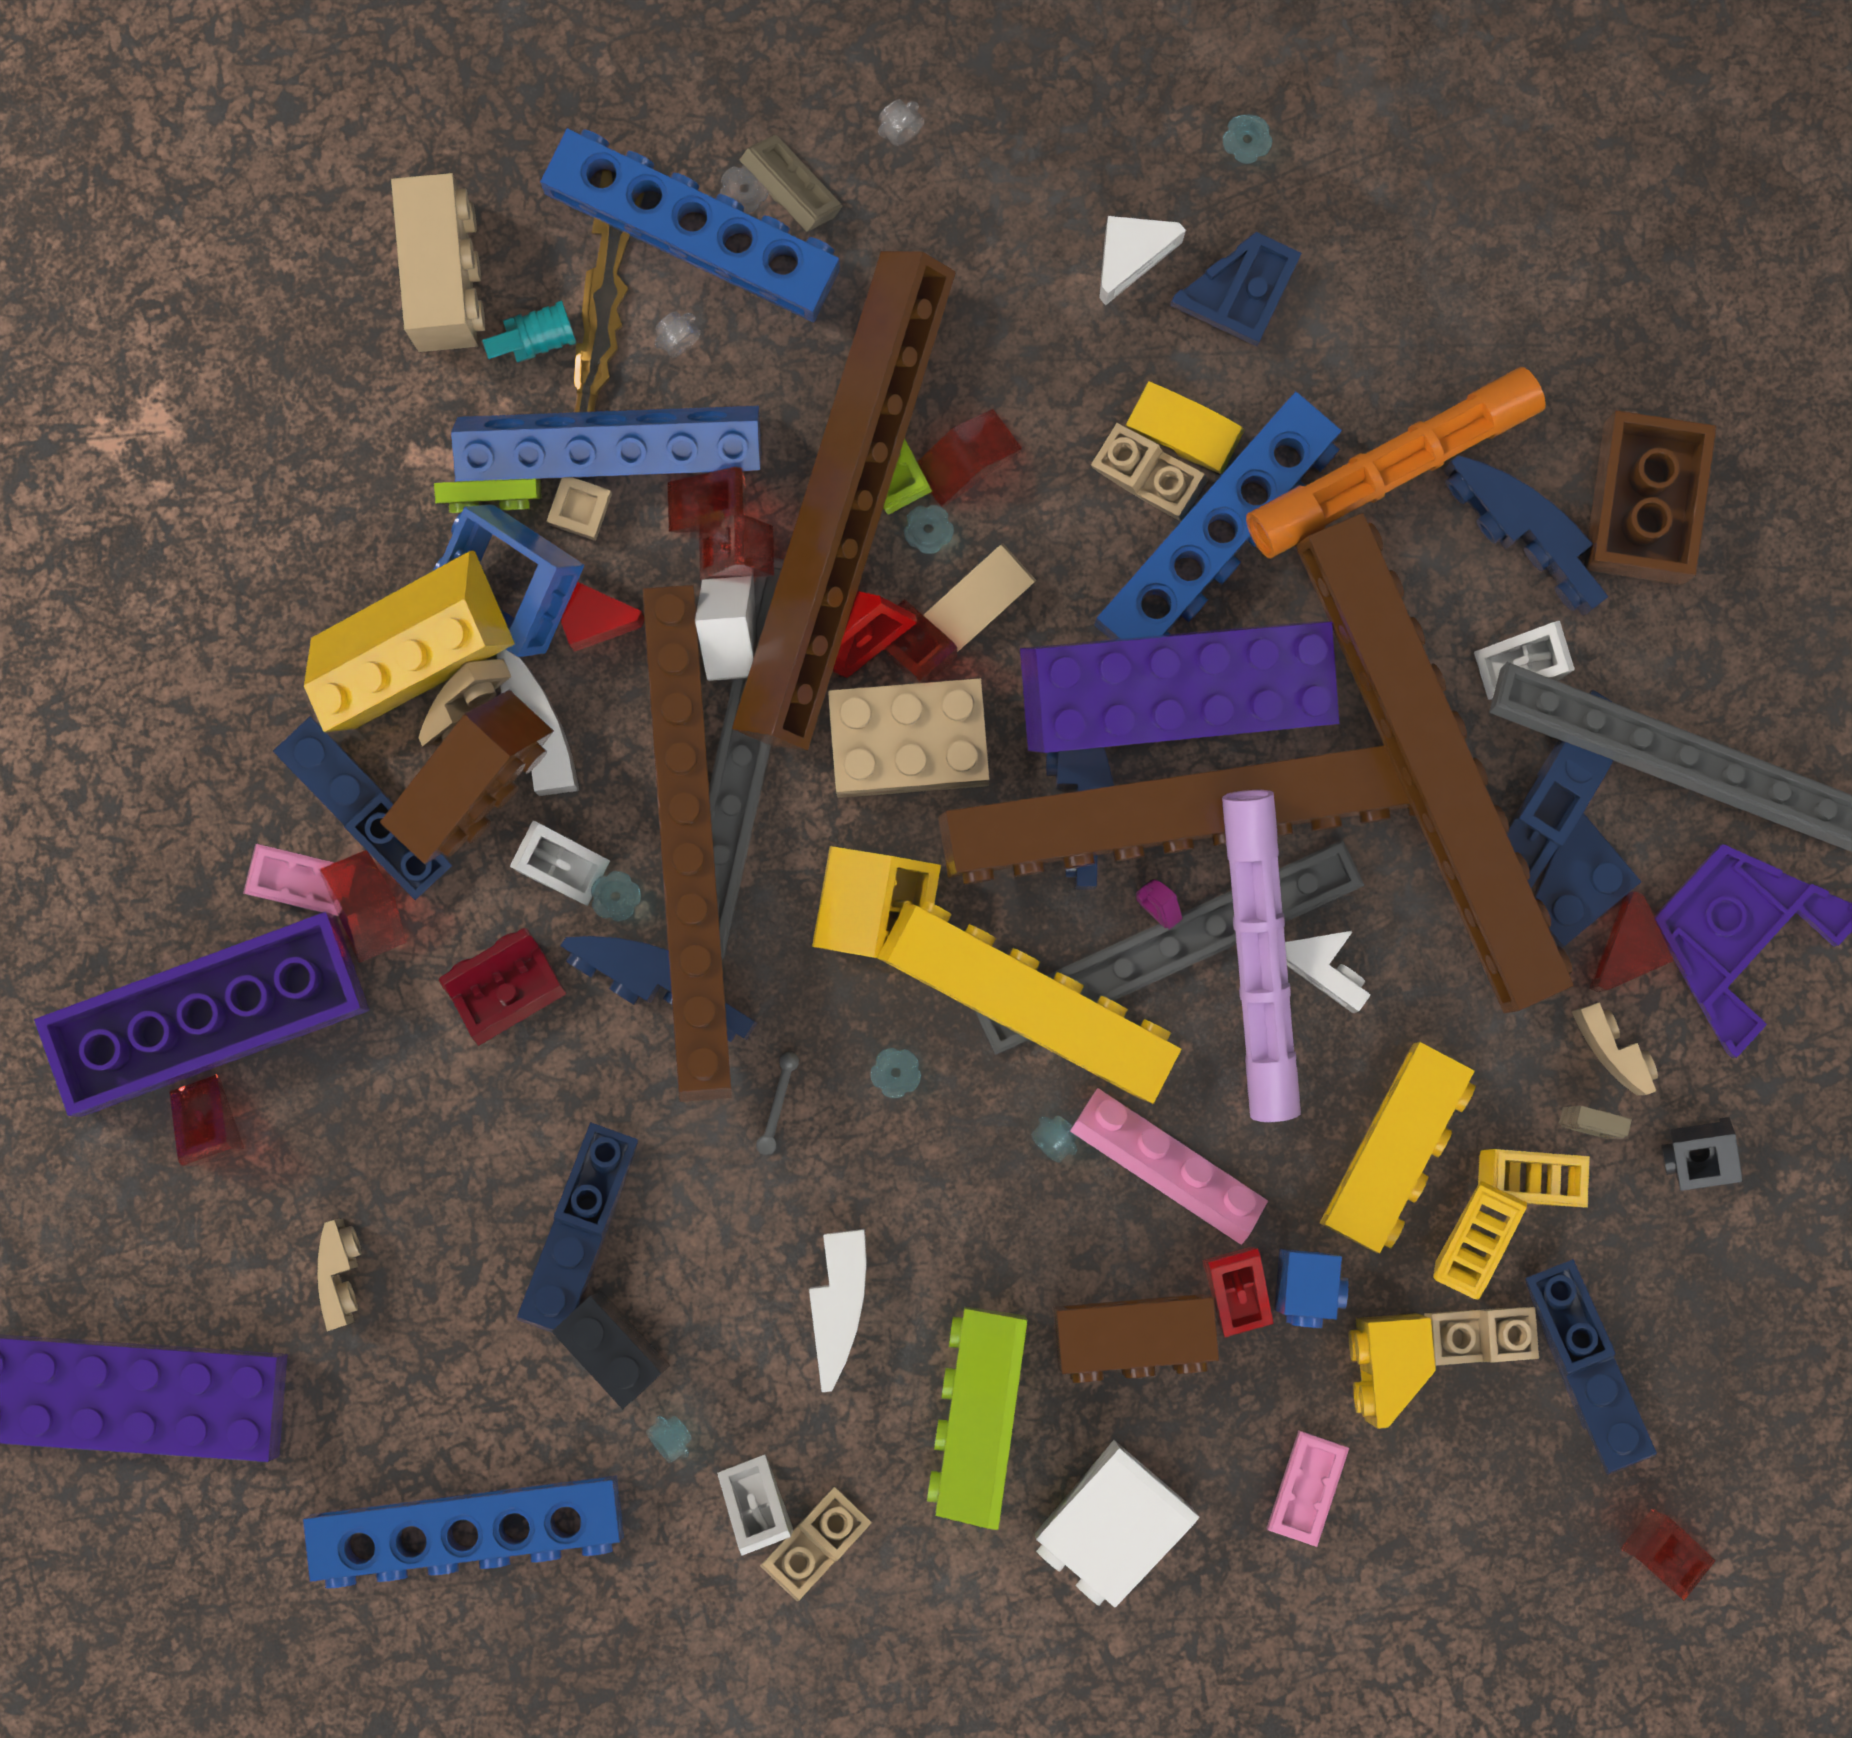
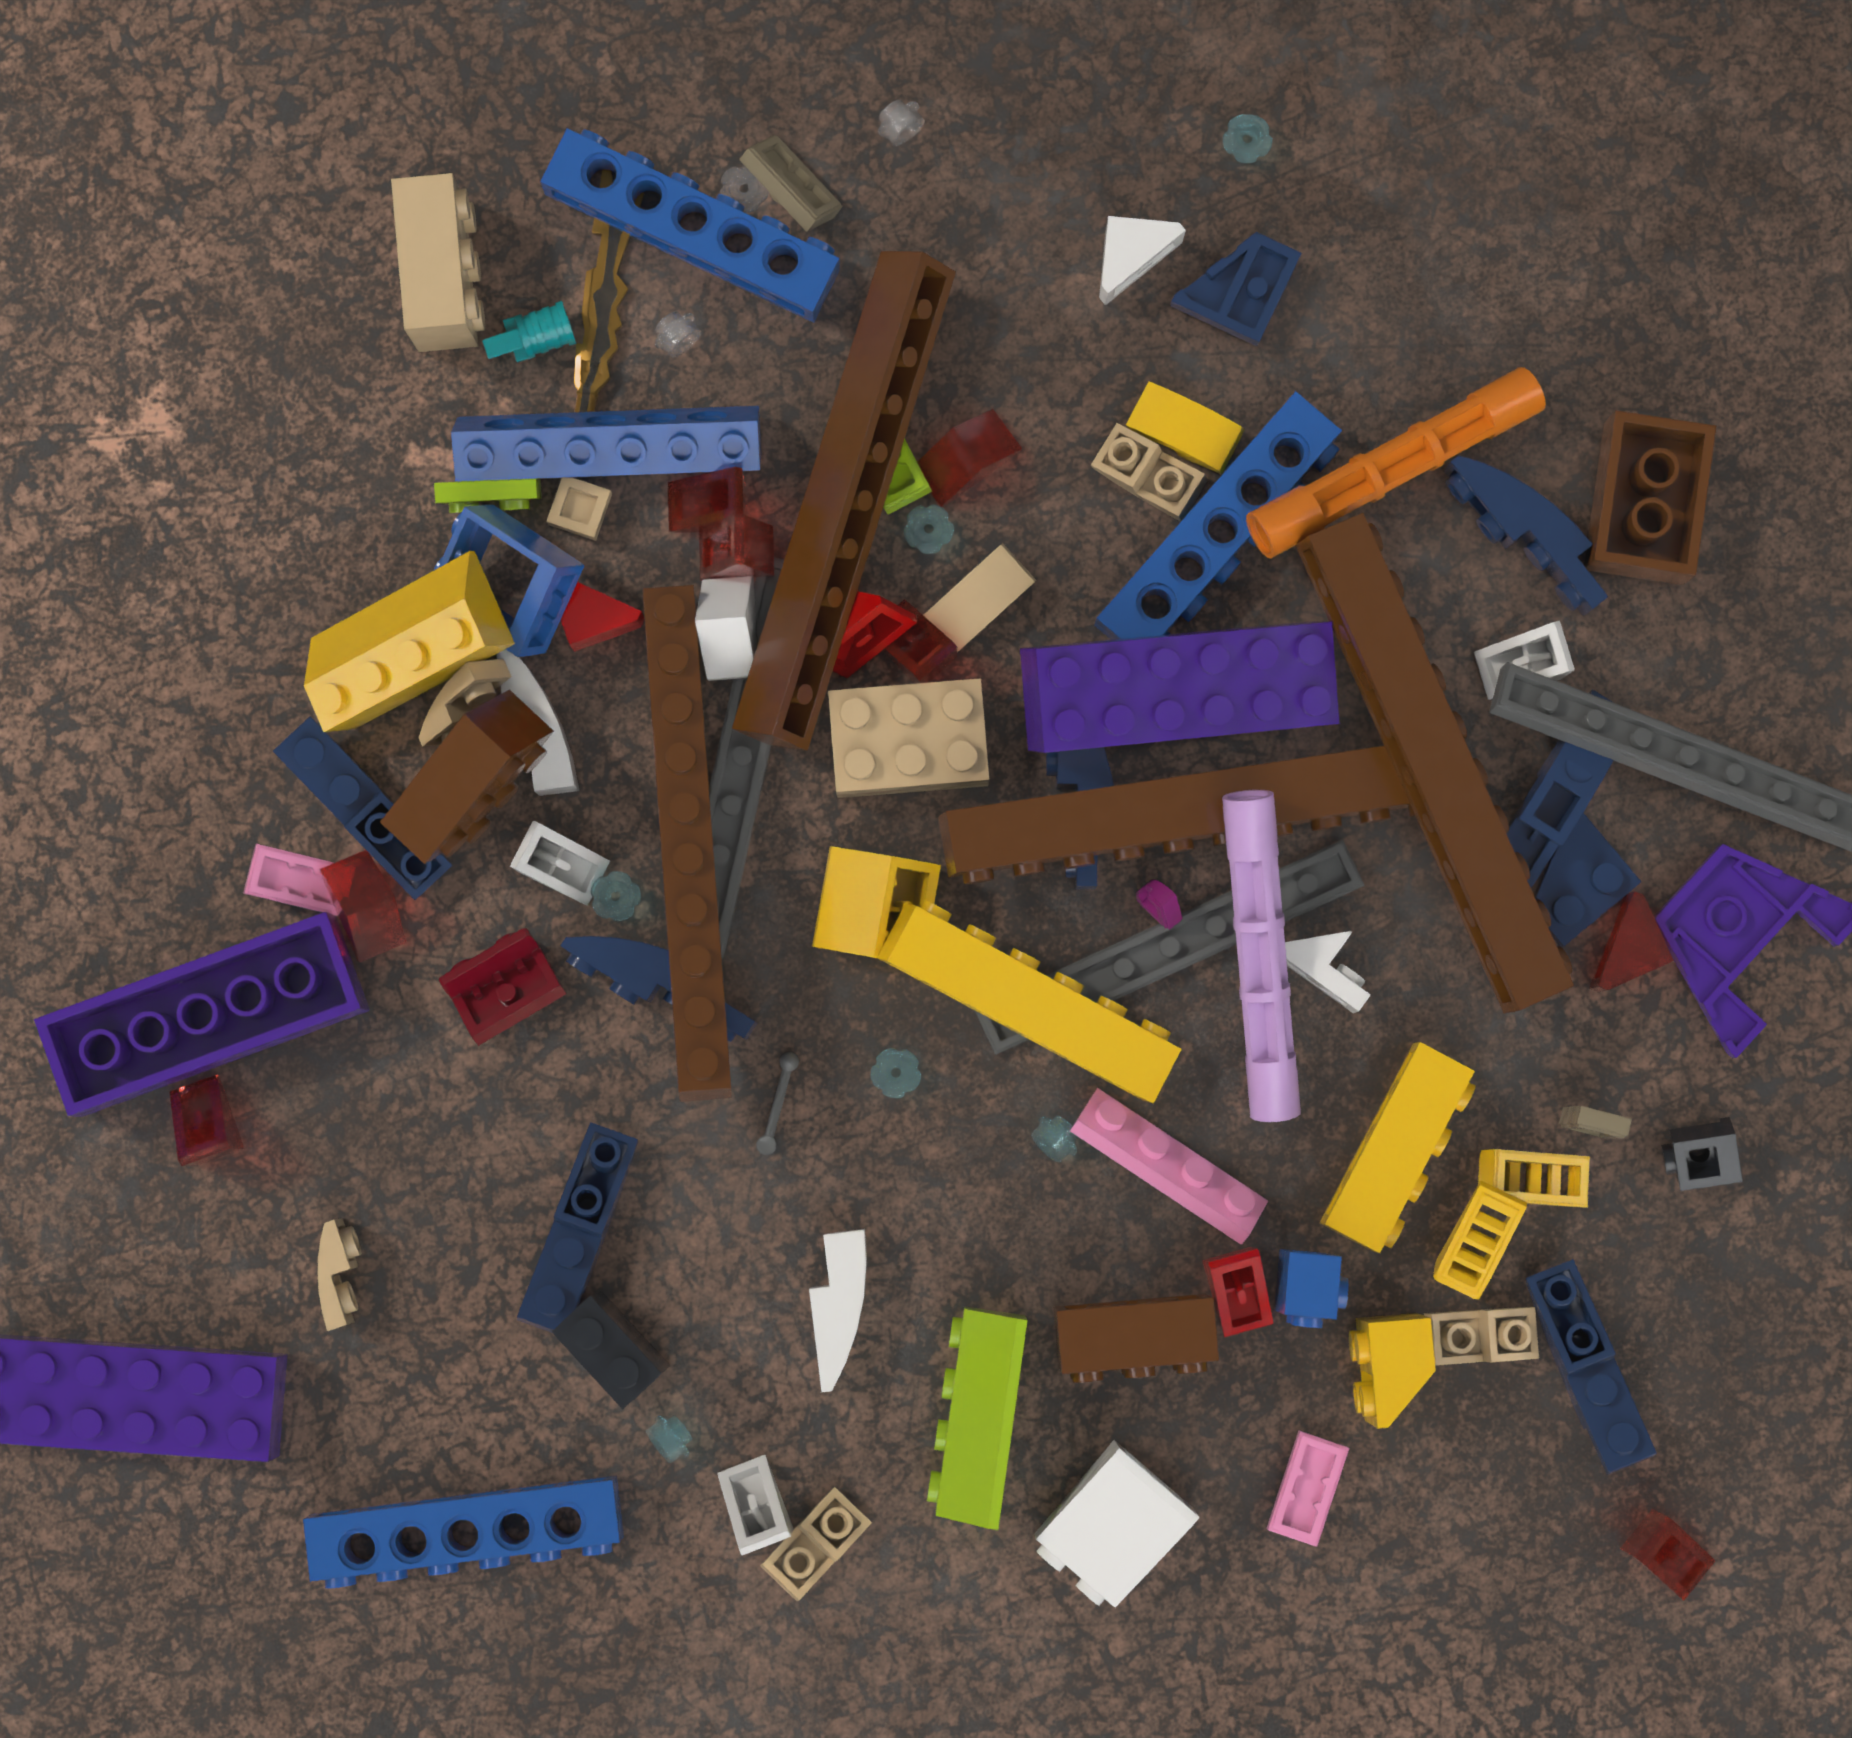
tan slope [1572,1002,1658,1096] -> none

